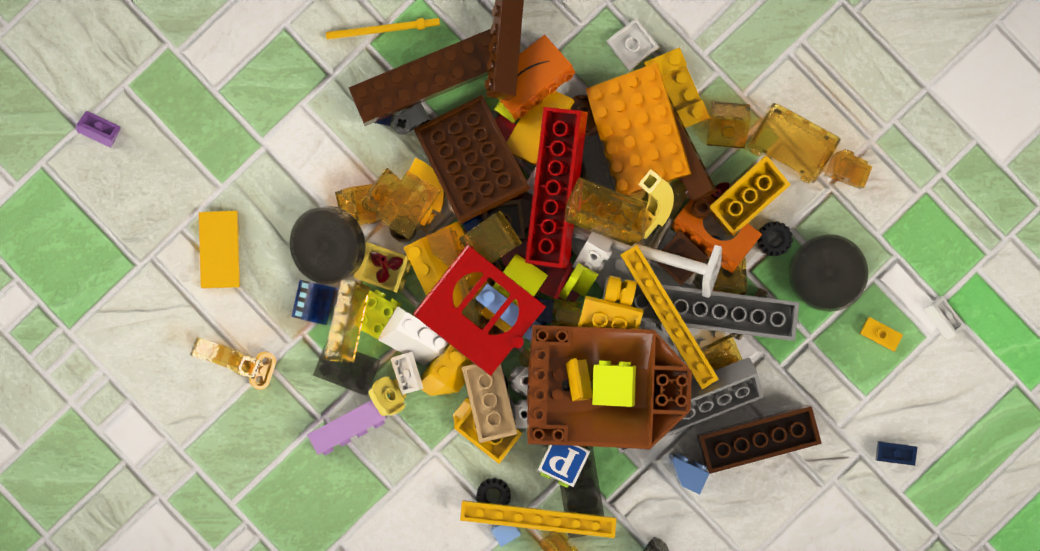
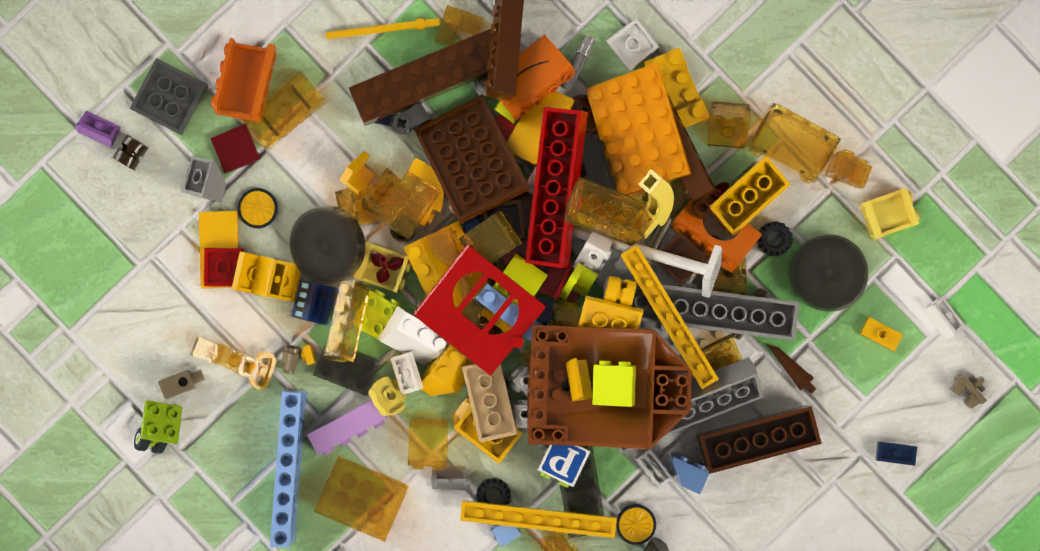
none -> dark brown wheel [113,135,148,171]
none -> dark grey plate [130,58,208,135]
none -> lime plate [134,400,182,454]
none -> dark tan torso [158,369,205,400]
none -> light grey slope [182,156,226,203]
none -> red tile [204,248,244,287]
none -> dark red tile [210,124,261,174]
none -> orange panel [211,38,277,122]
none -> yellow bracket [232,251,303,302]
none -> yellow wheel [238,188,278,229]
none -> clear yellow piece [242,71,327,151]
none -> light blue tile [270,389,307,548]
none -> dark tan cone [283,345,301,375]
none -> yellow plate [301,344,317,365]
none -> clear yellow slope [314,456,409,542]
none -> yellow panel [340,151,376,194]
none -> clear yellow panel [408,418,449,470]
none -> light grey hinge [431,470,470,489]
none -> clear yellow plate [434,5,483,46]
none -> light grey plate [473,79,487,97]
none -> light grey axle [561,35,596,90]
none -> yellow wheel [616,504,656,545]
none -> white tile [635,449,674,489]
none -> reddish brown bar [767,344,816,394]
none -> light yellow panel [859,188,920,240]
none -> dark tan hips [950,374,987,409]

